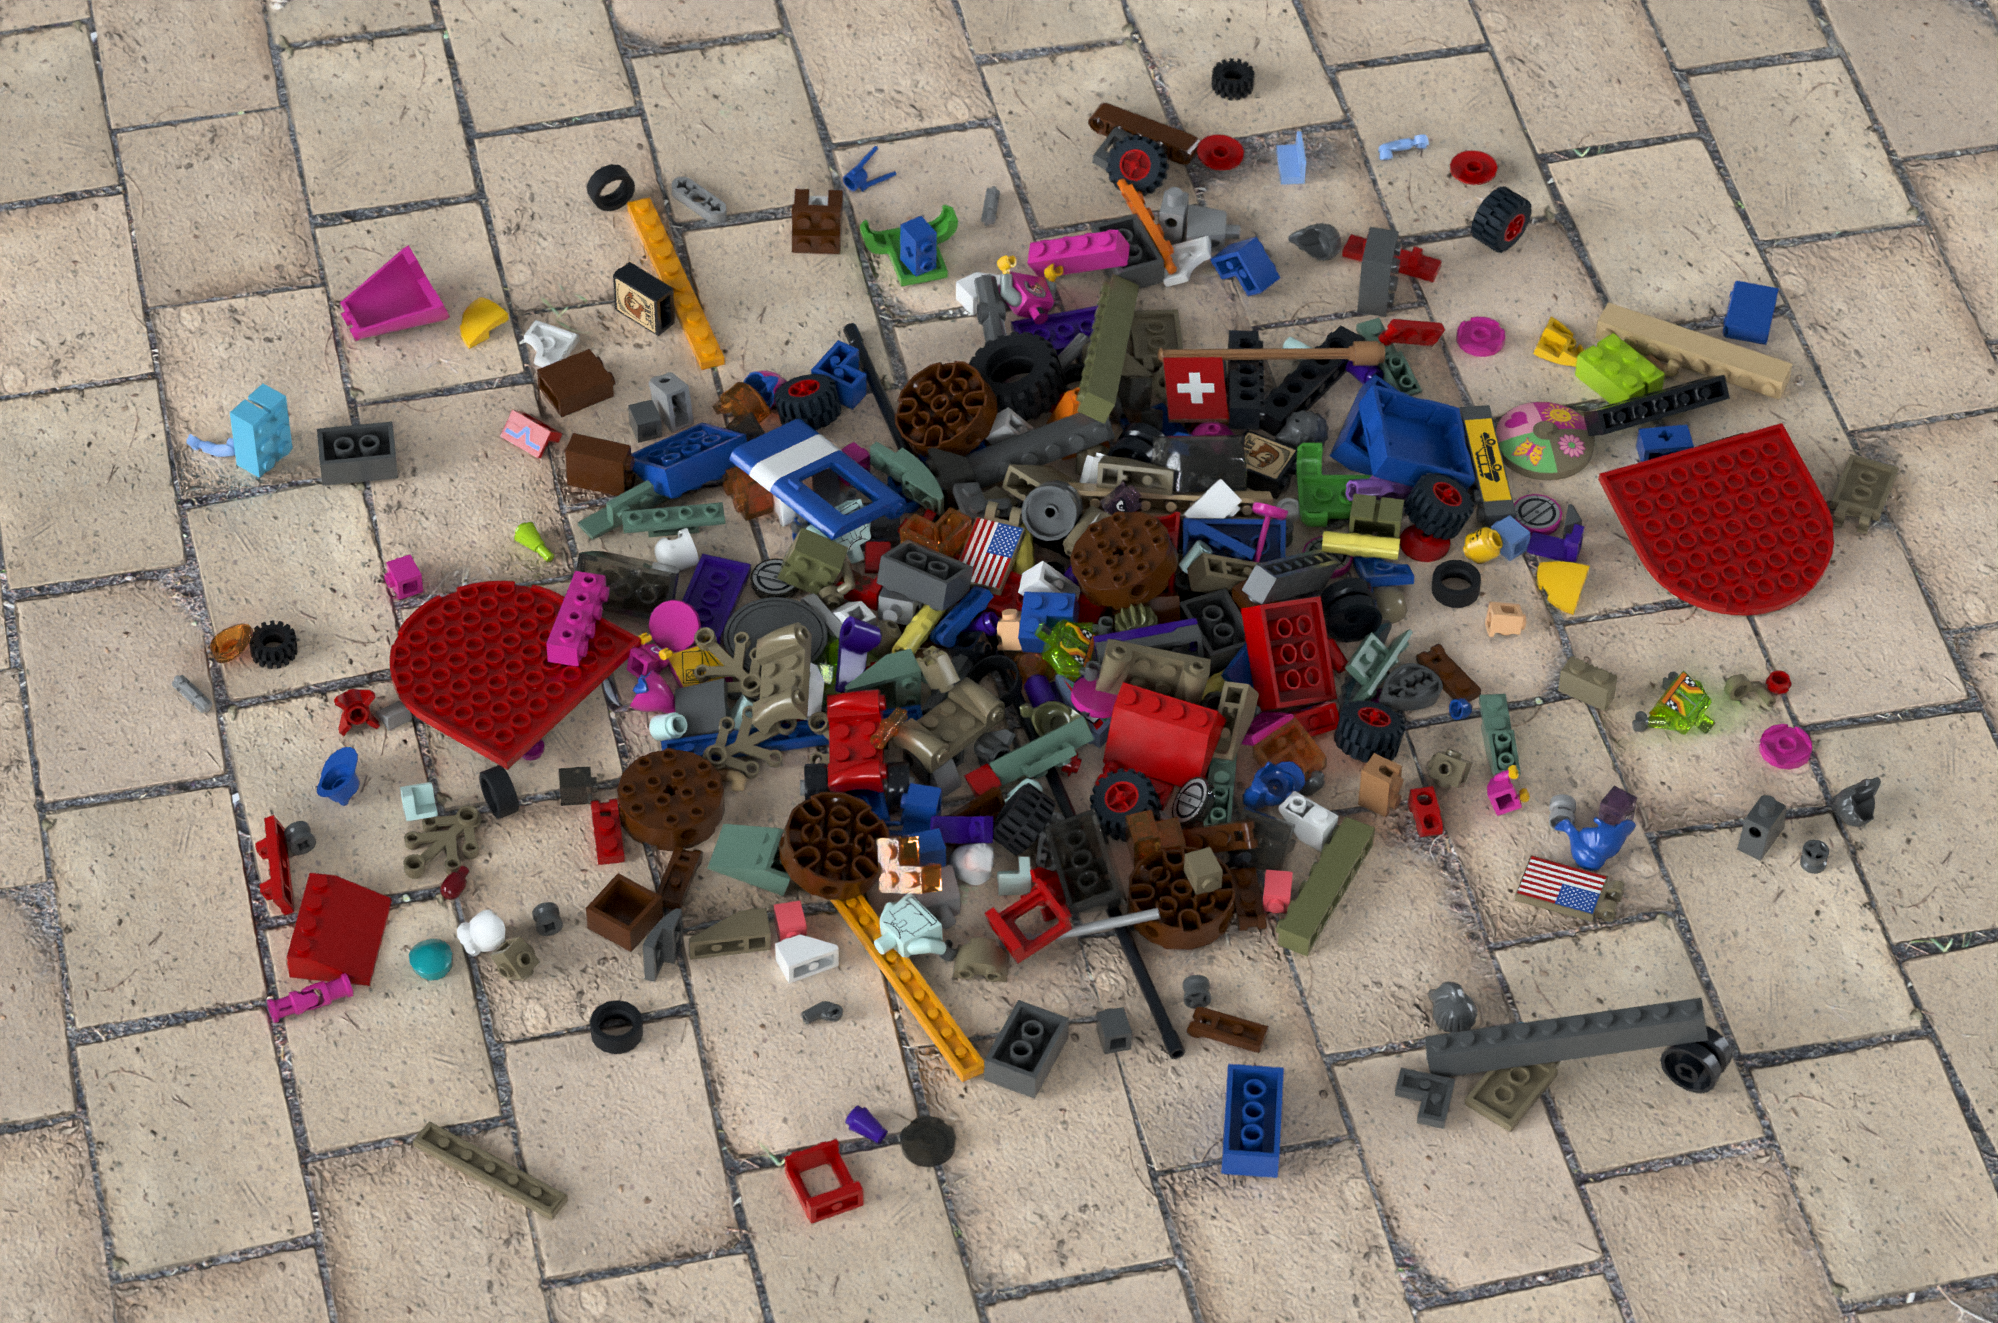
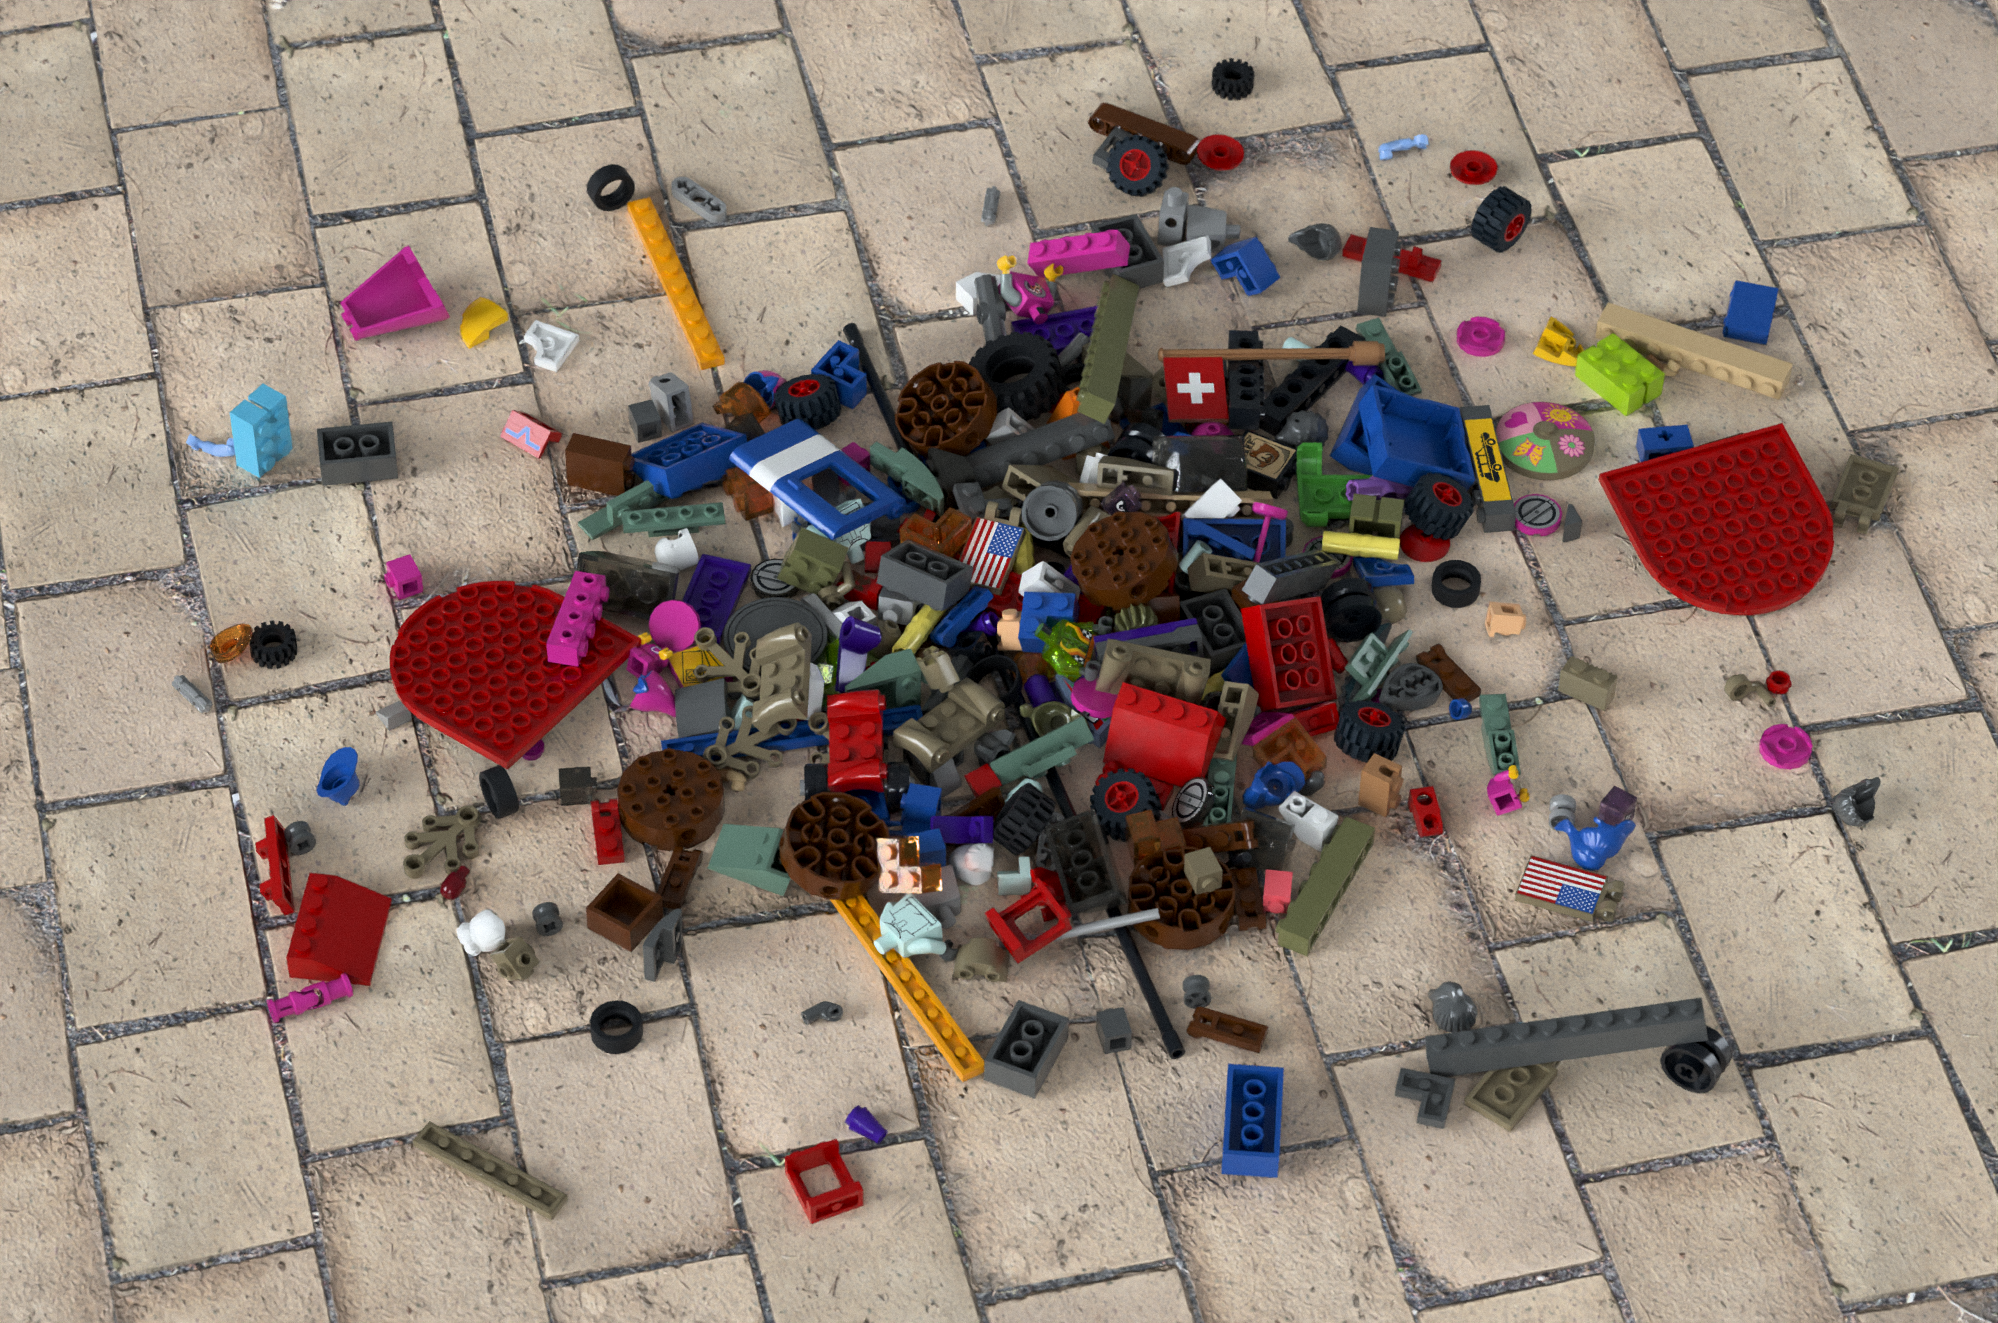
red brick [334,689,380,736] -> none
light aqua panel [400,782,438,821] -> none
teal hat [409,939,453,981] -> none
lime cone [514,522,554,562] -> none
reddish brown brick [537,349,616,418] -> none
black brick [613,261,675,336] -> none
light aqua brick [649,712,687,741] -> none
dark tan slope [689,908,771,960] -> none
coral brick [774,901,807,942] -> none
white slope [775,934,839,984] -> none
reddish brown brick [792,189,843,254] -> none
blue plant [843,146,897,192] -> none
bright green piece [860,205,958,287] -> none
clear orange axle [870,707,908,749] -> none
blue brick [900,216,937,277] -> none
clear smoke tile [900,1116,956,1167] -> none
red plate [1061,752,1082,777] -> none
orange plate [1117,179,1177,274] -> none
dark tan tile [1130,309,1183,374] -> none
light blue panel [1276,131,1306,185] -> none
white tile [1276,498,1300,522] -> none
red plate [1378,319,1446,346] -> none
dark tan brick [1428,748,1472,789] -> none
yellow head [1463,527,1503,564] -> none
medium blue brick [1491,515,1530,561] -> none
dark purple bracket [1527,524,1585,563] -> none
yellow brick [1537,561,1590,615] -> none
black brick [1583,375,1730,436] -> none
clear neon green torso [1632,670,1716,735] -> none
dark grey torso [1737,795,1786,861] -> none
dark grey wheel [1800,840,1829,874] -> none

